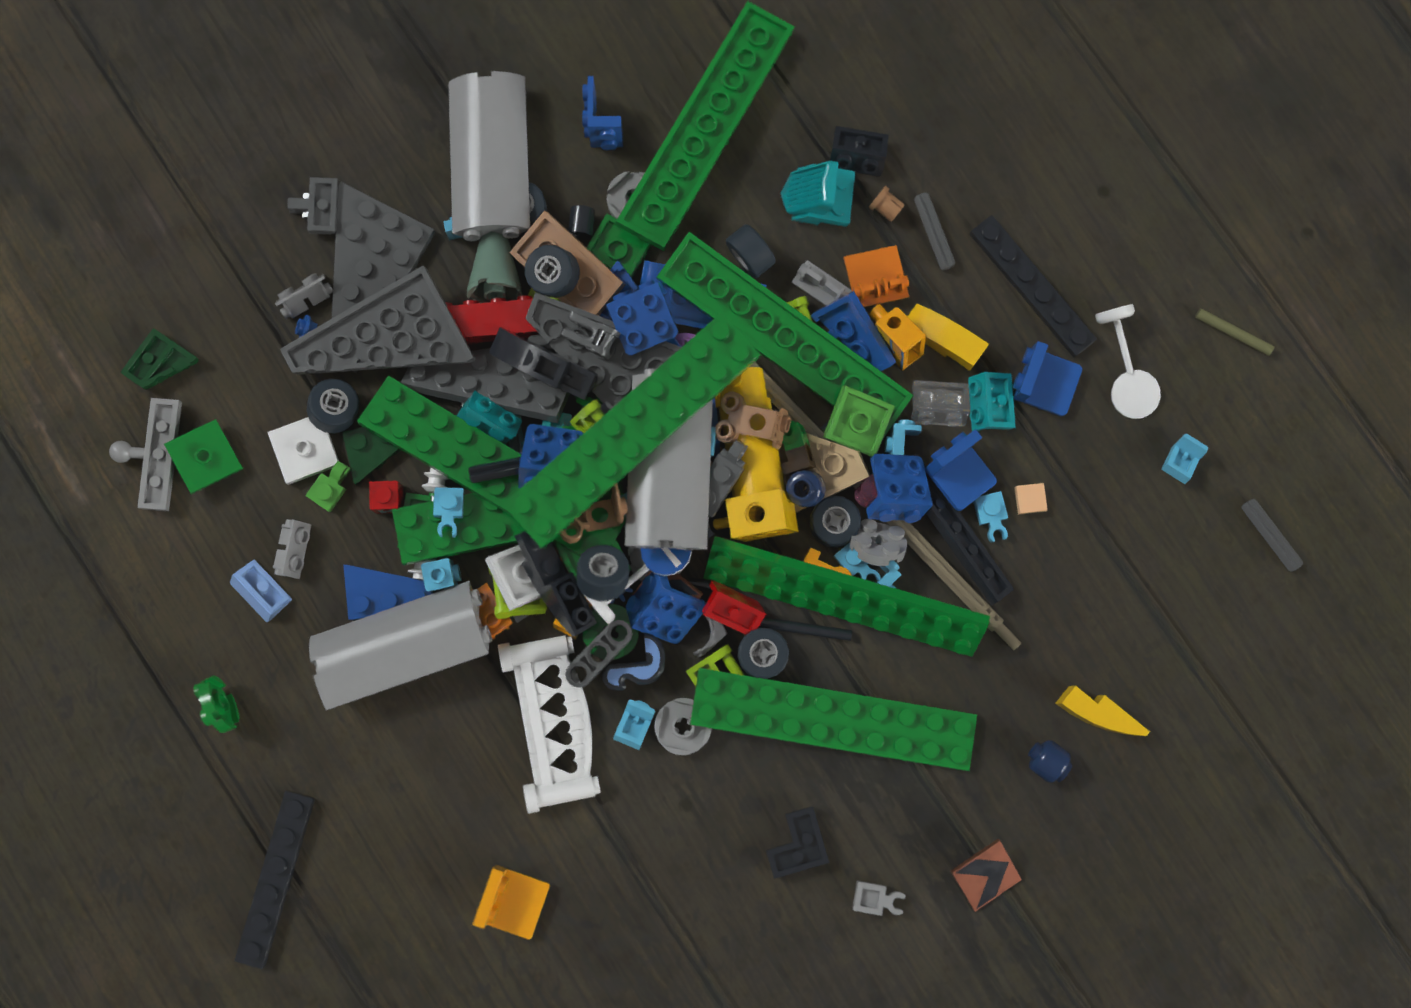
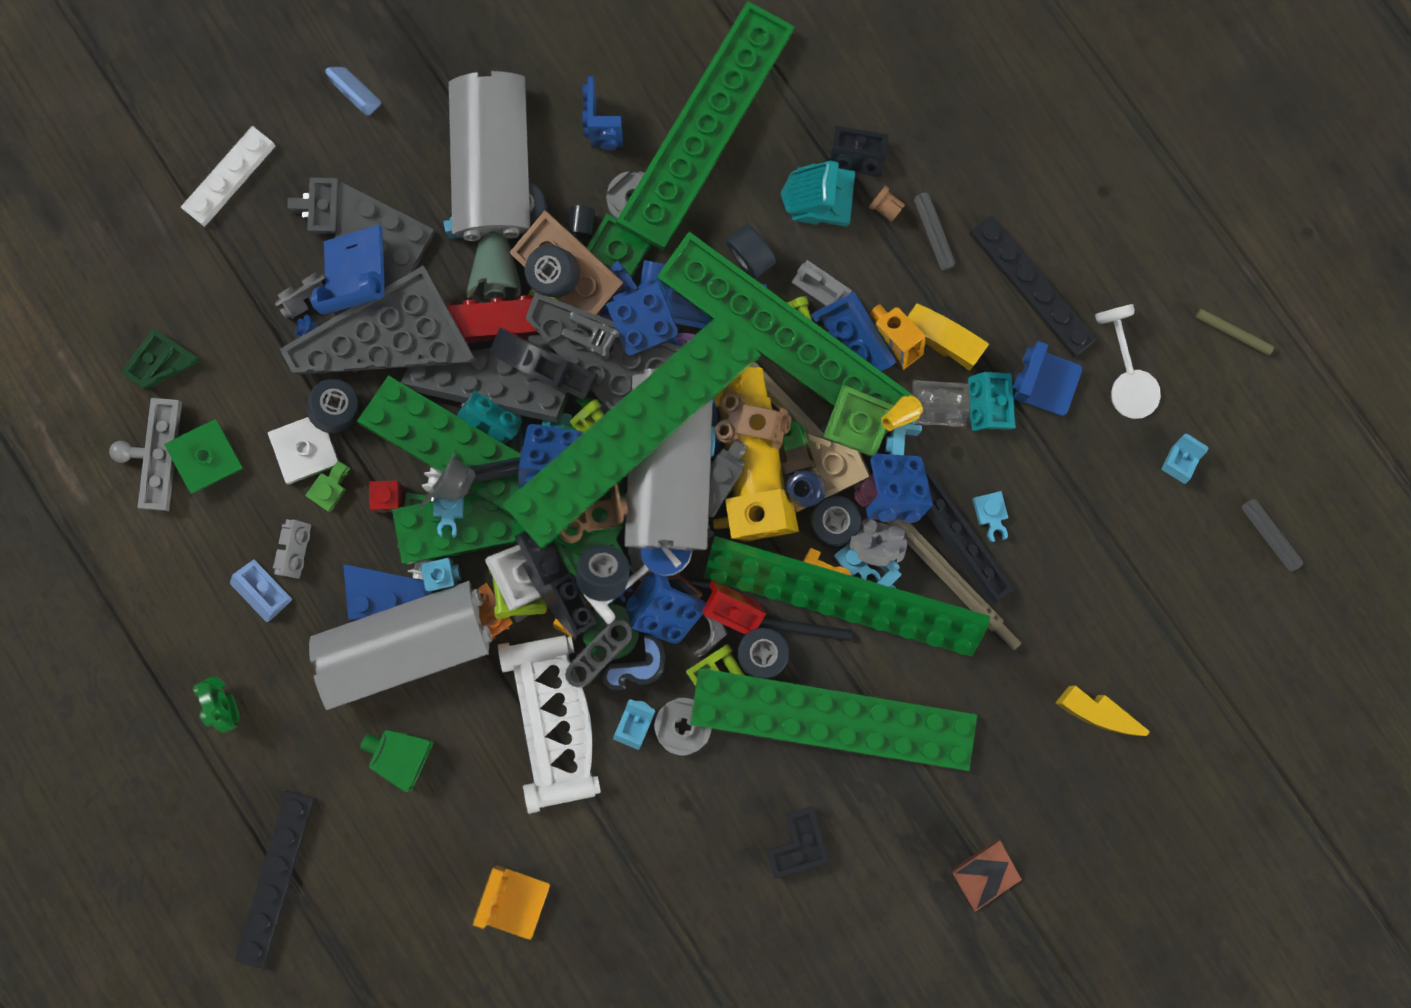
dark green wing [342,427,401,485] -> none
orange hinge [843,245,909,307] -> none
light grey plate [852,880,905,916] -> none
blue bracket [925,429,997,511] -> none
light nougat tile [1014,483,1047,514] -> none
dark blue head [1028,740,1072,783] -> none
none -> white plate [181,126,275,227]
none -> blue door [311,225,385,315]
none -> light blue slope [325,67,381,116]
none -> green torso [360,729,434,792]
none -> dark grey piece [420,450,475,509]
none -> yellow cone [881,395,923,431]

